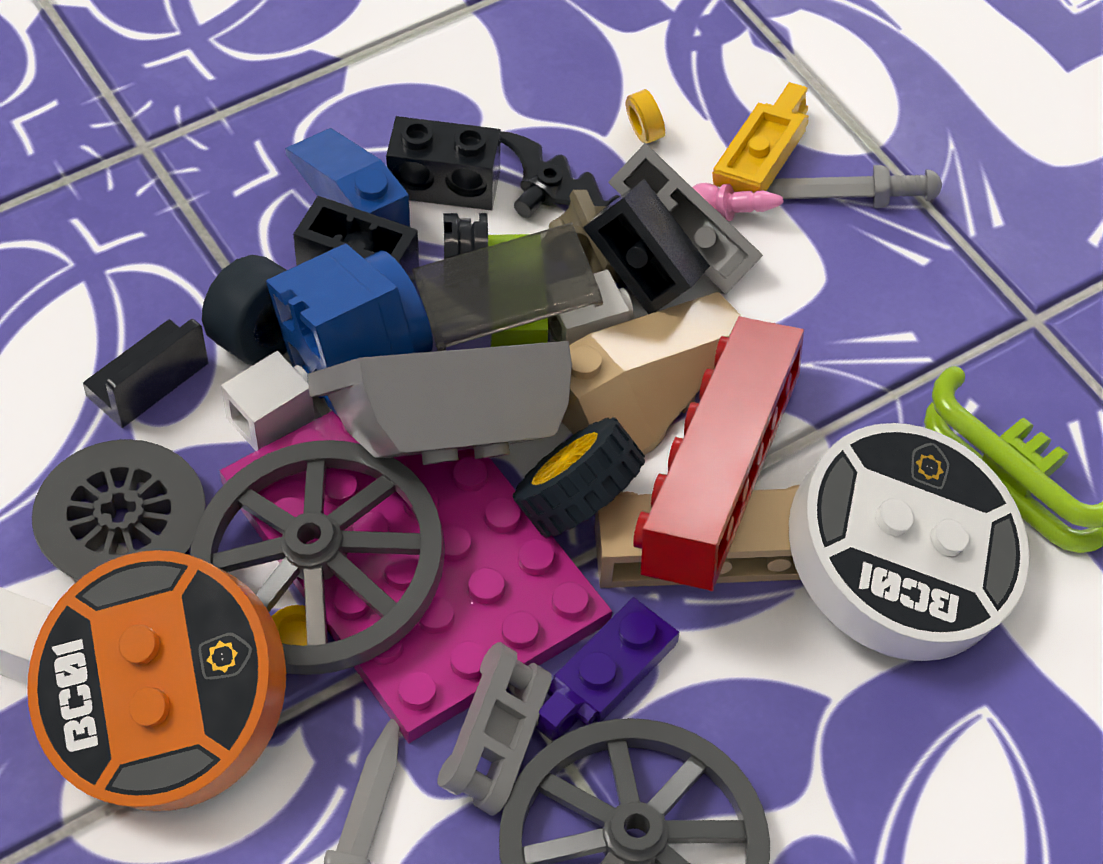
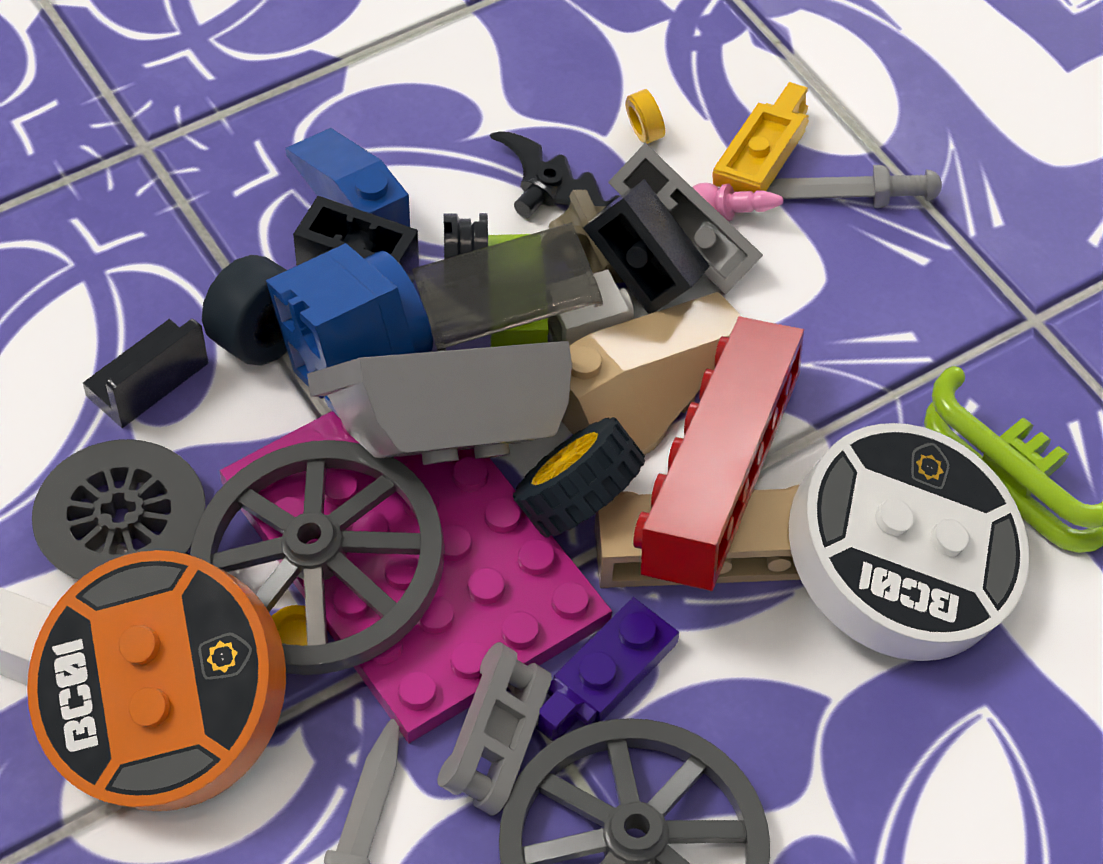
white brick [221,351,315,451] -> none
black brick [386,116,501,211] -> none

